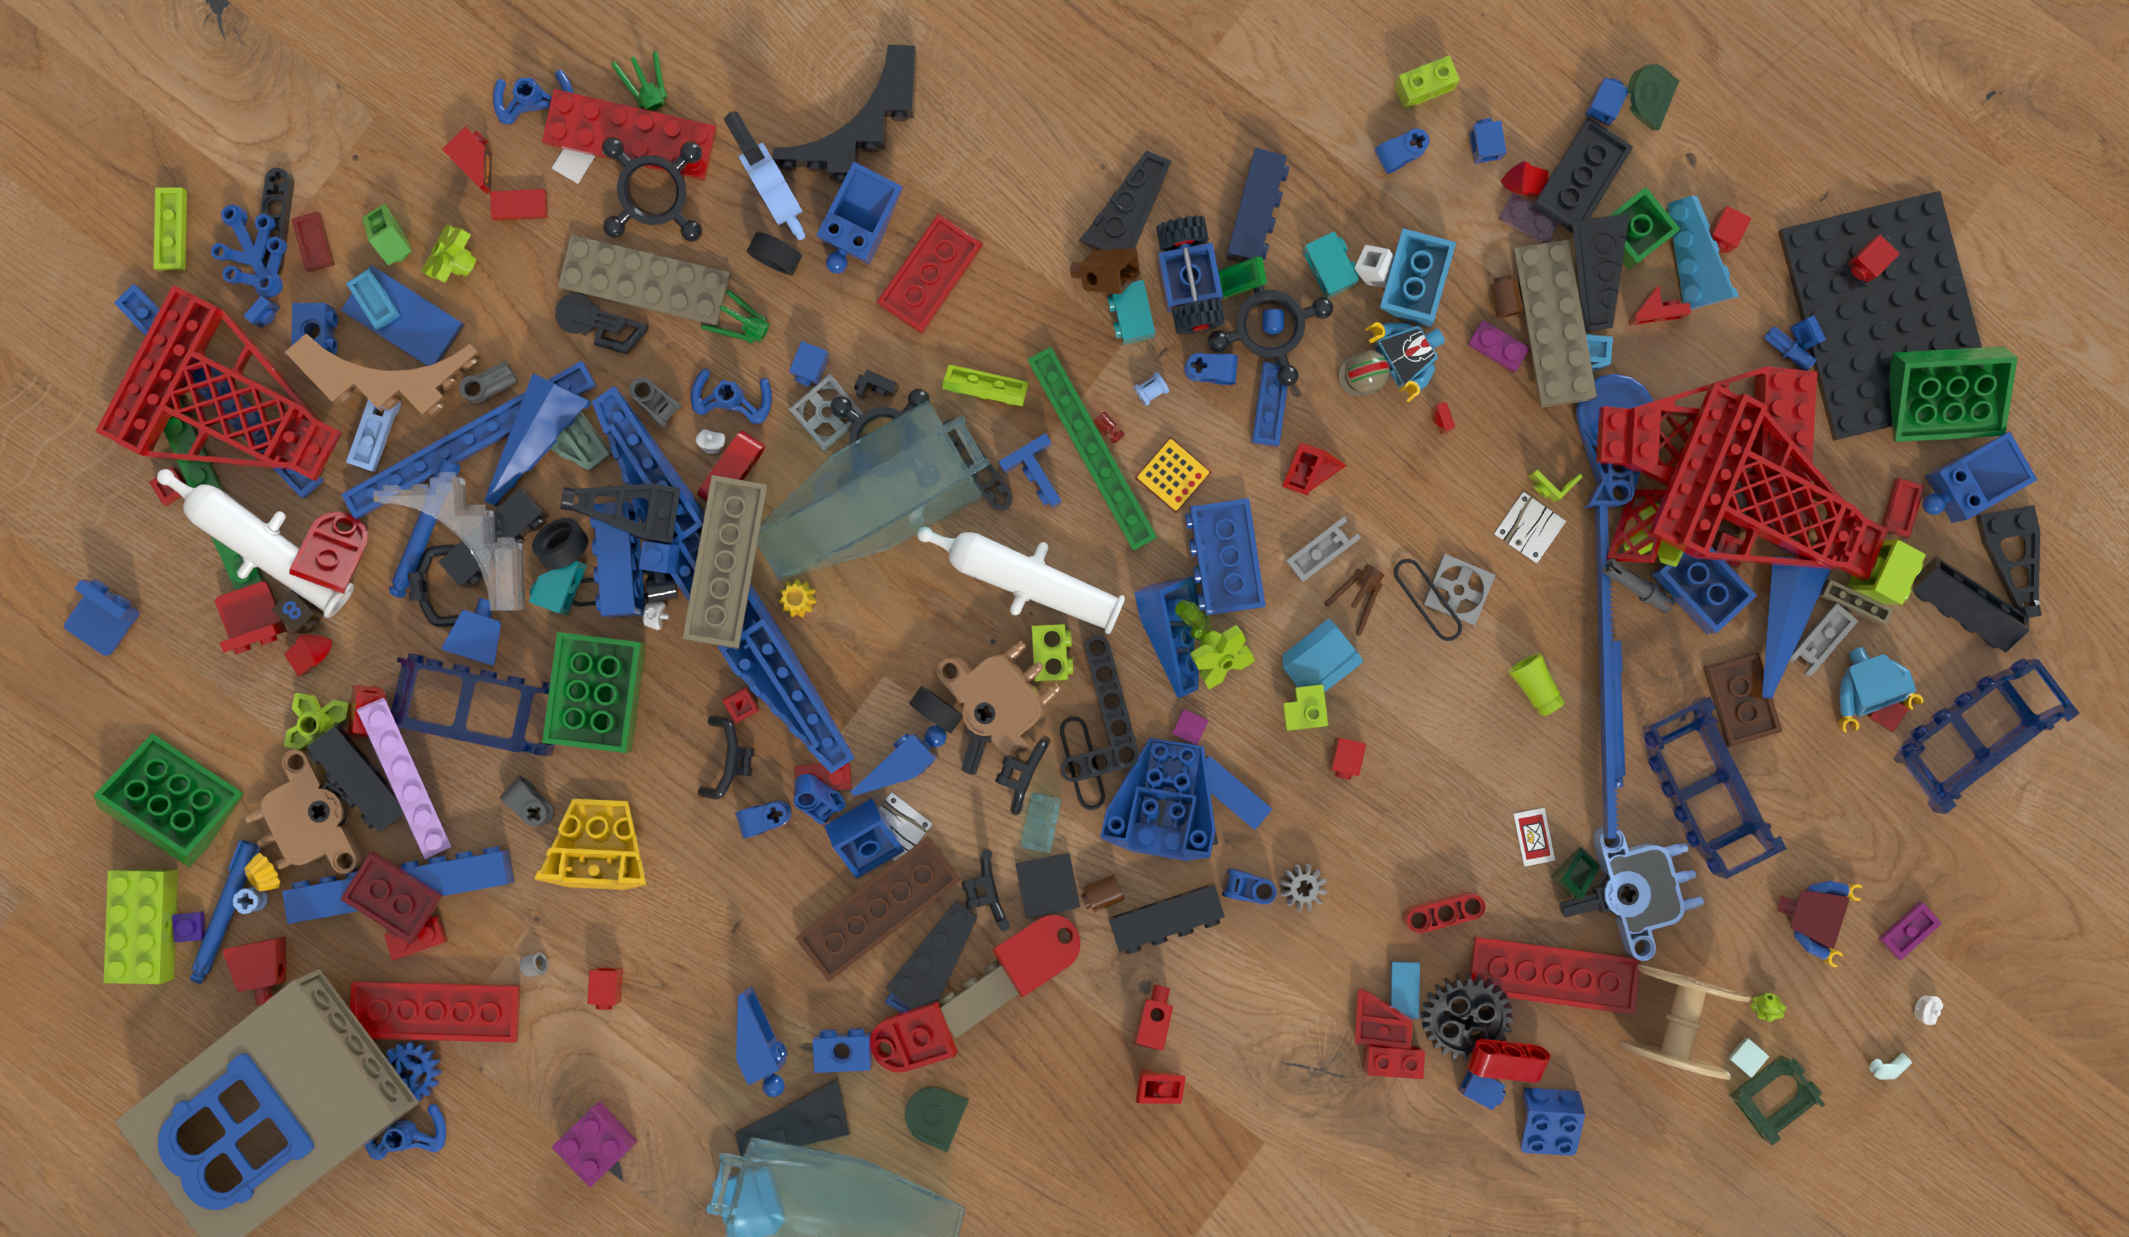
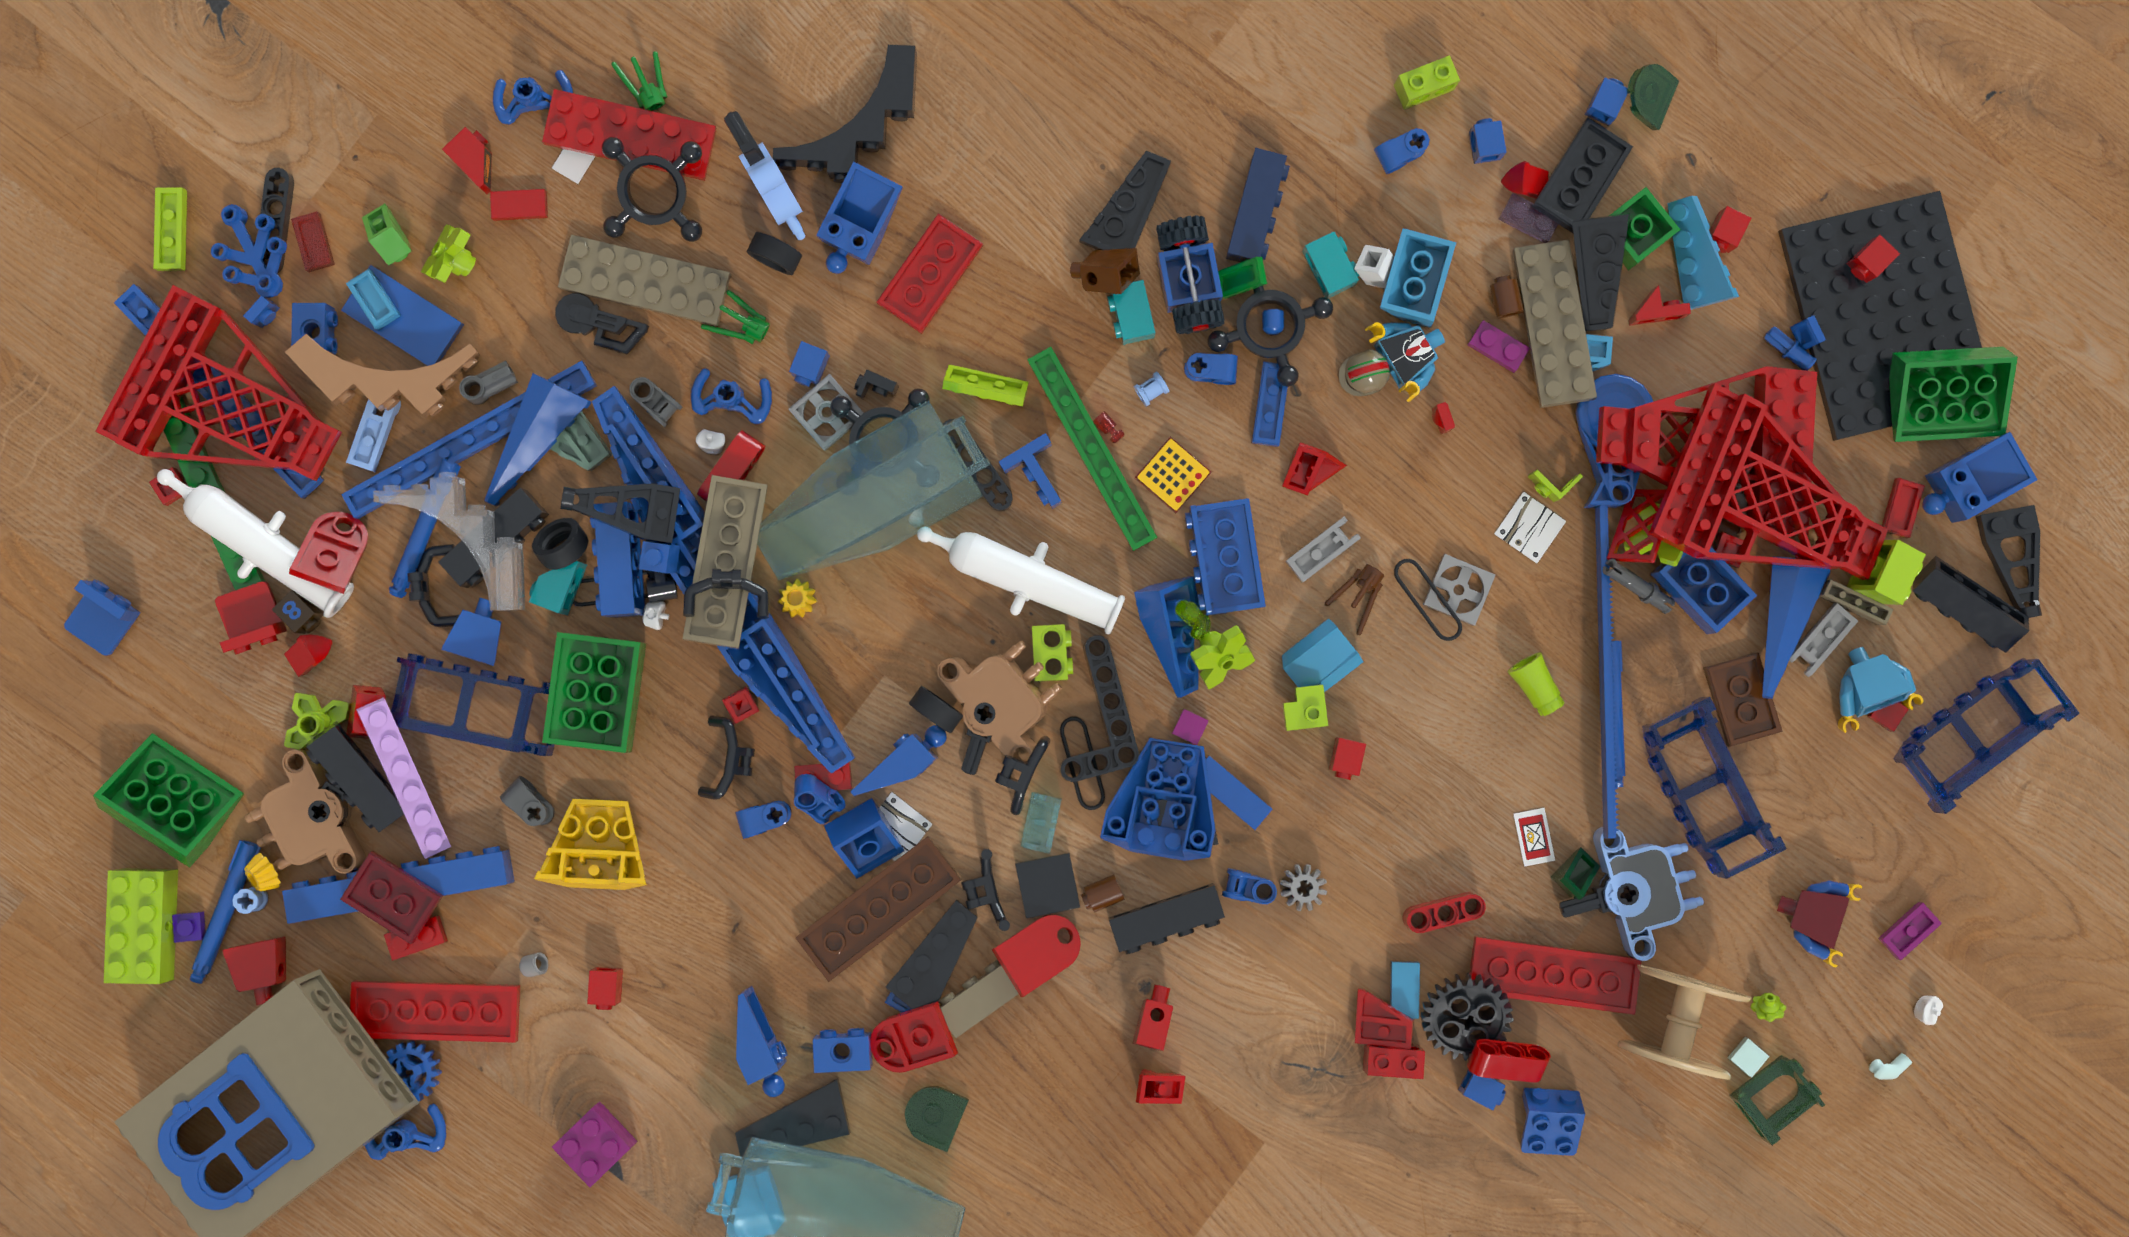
none -> black piece [683,569,769,619]

